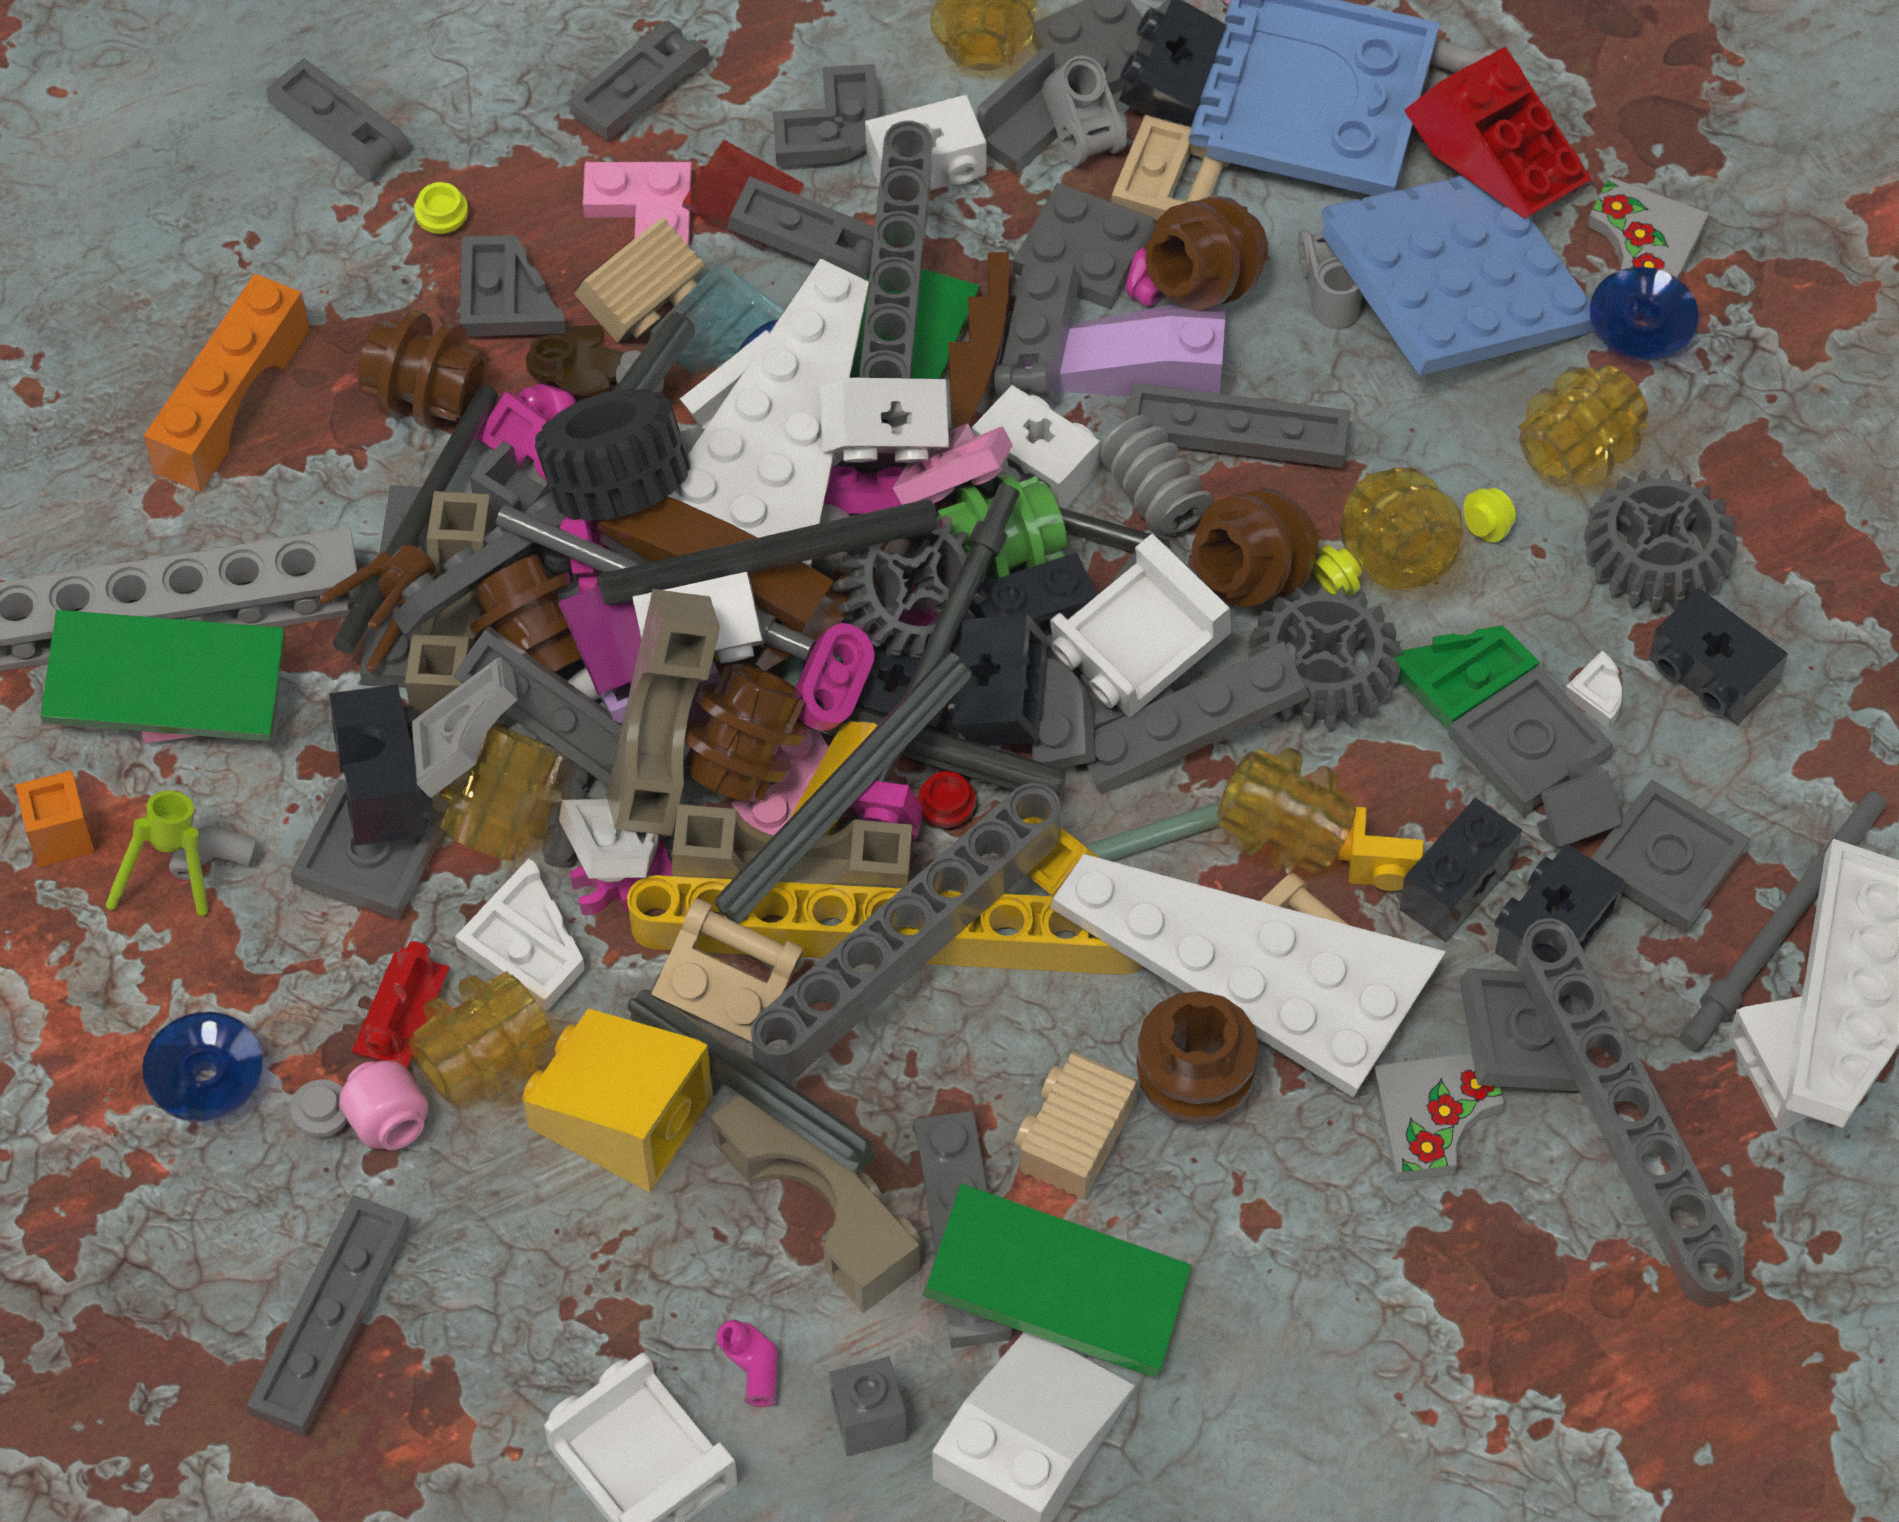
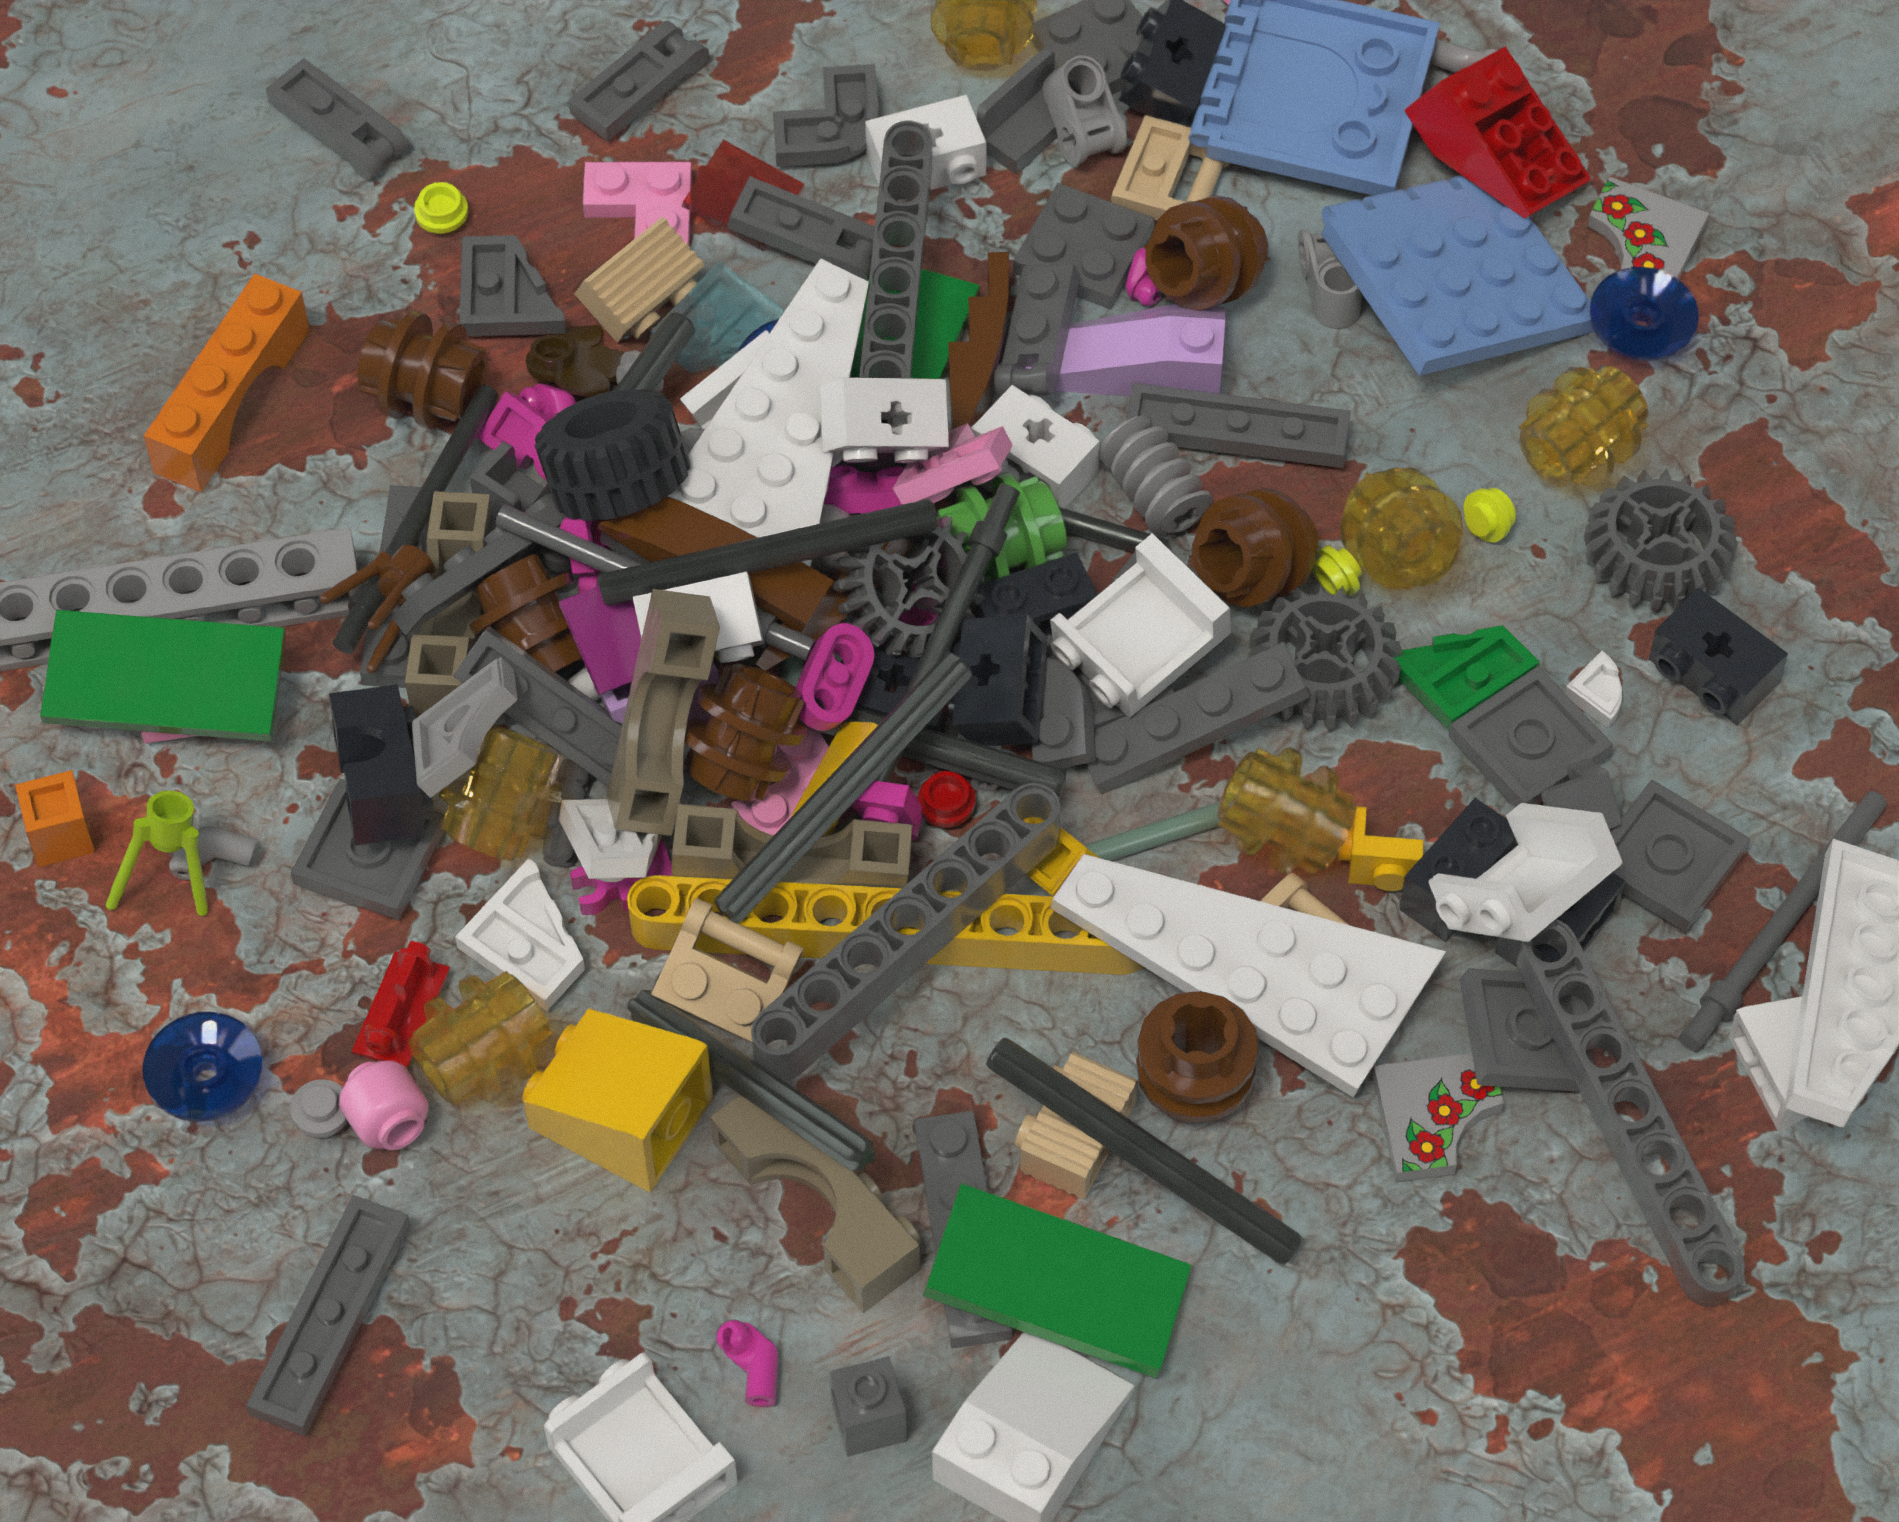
none -> pearl dark grey axle [986,1038,1302,1264]
none -> white panel [1429,803,1623,942]

